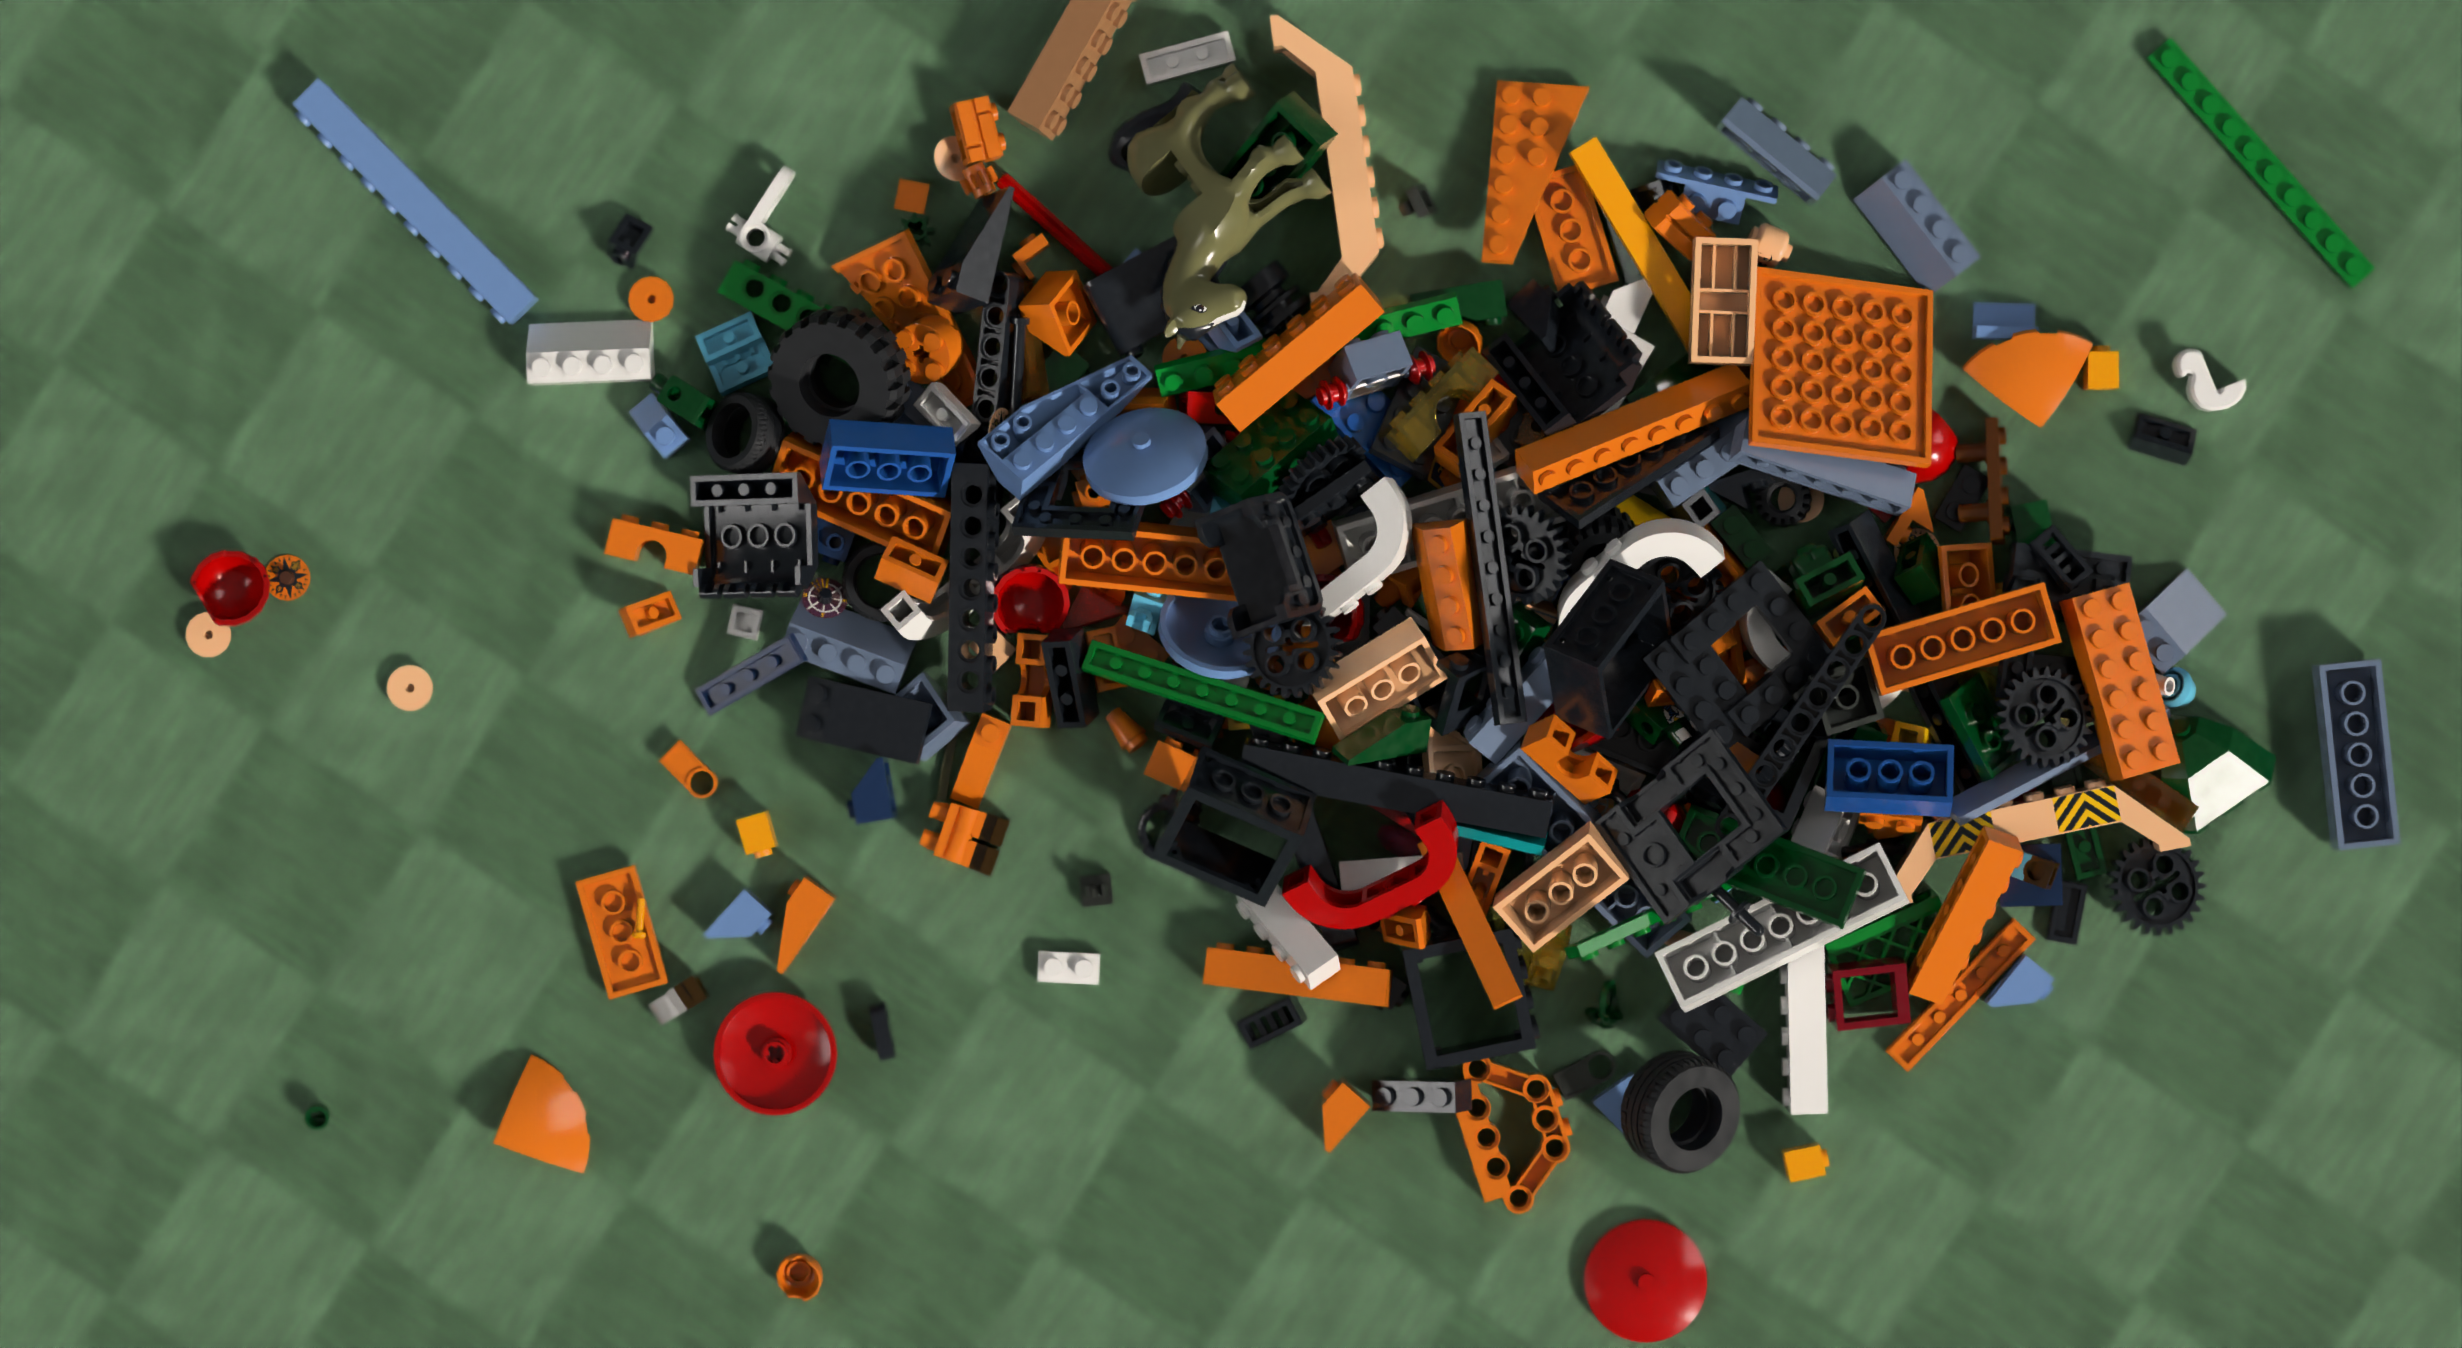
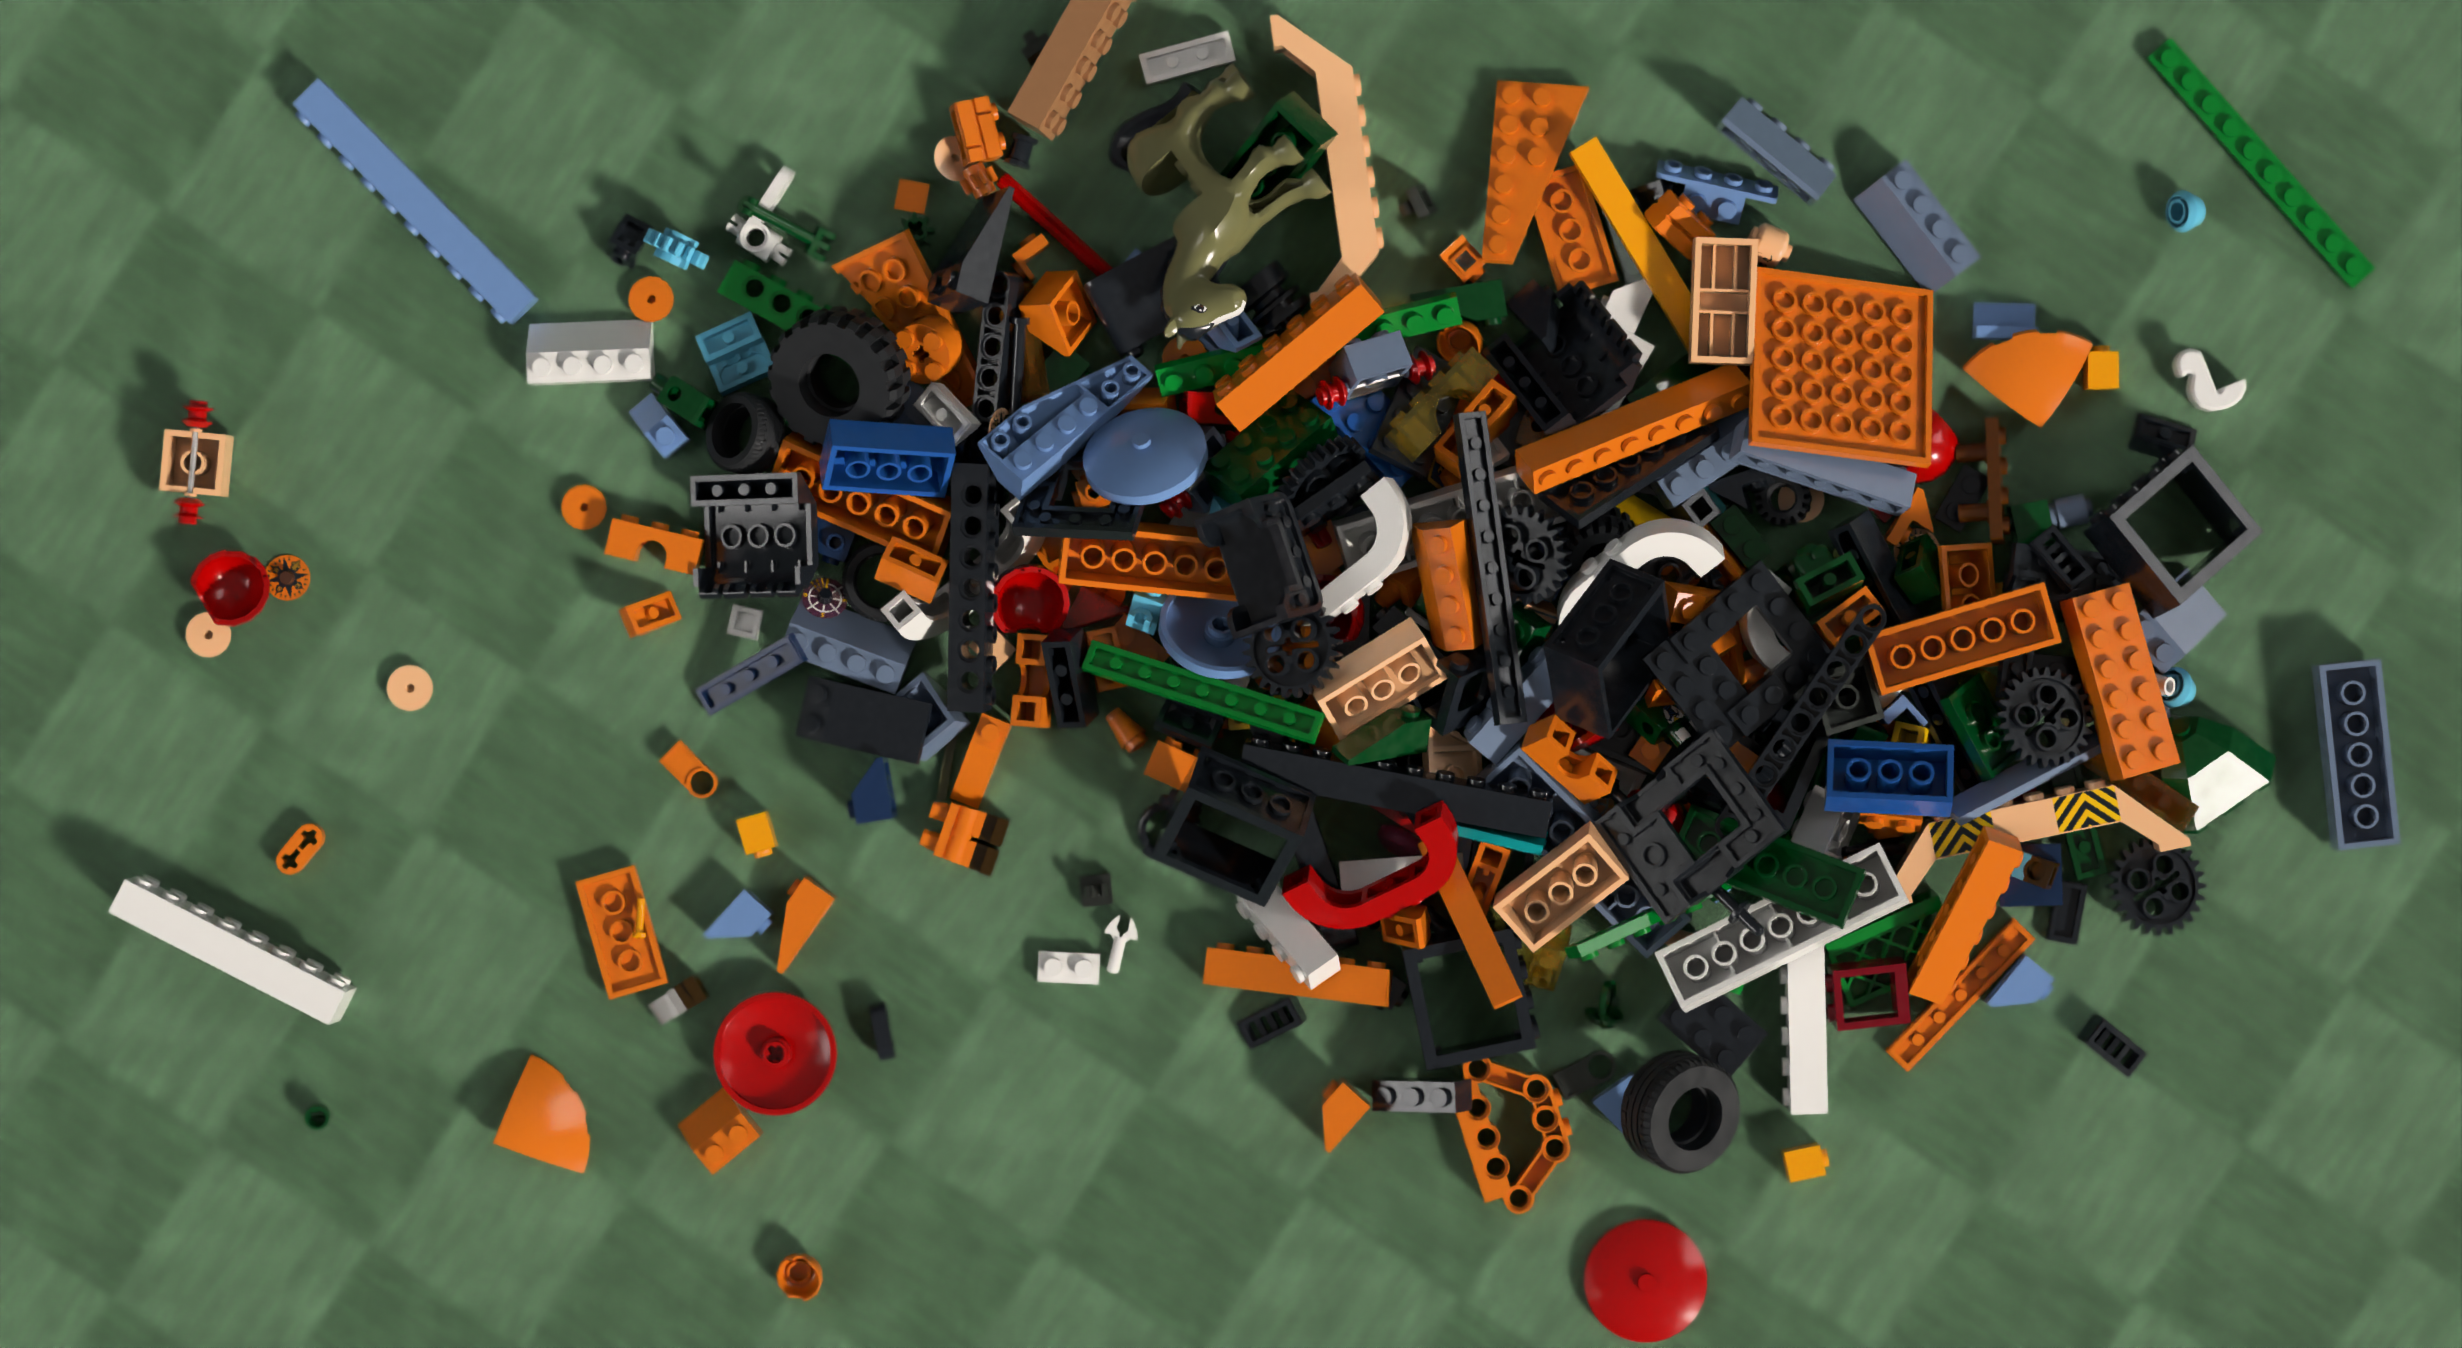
none -> white brick [108,874,357,1025]
none -> light nougat brick [159,400,234,525]
none -> orange beam [276,823,326,875]
none -> orange piece [561,484,607,530]
none -> medium azure gear [643,227,710,270]
none -> orange slope [678,1087,764,1175]
none -> dark green hinge [738,195,837,263]
none -> black bush [1003,132,1039,170]
none -> pearl dark grey tile [1021,29,1049,67]
none -> white bar [1104,915,1138,974]
none -> orange window [1439,234,1486,285]
none -> orange plate [1628,736,1672,772]
none -> orange slope [1664,581,1721,624]
none -> medium blue panel [1878,694,1928,726]
none -> sand blue brick [2048,493,2093,529]
none -> black slope [2077,1014,2147,1078]
none -> black window [2083,445,2264,619]
none -> medium azure cone [2165,190,2206,233]

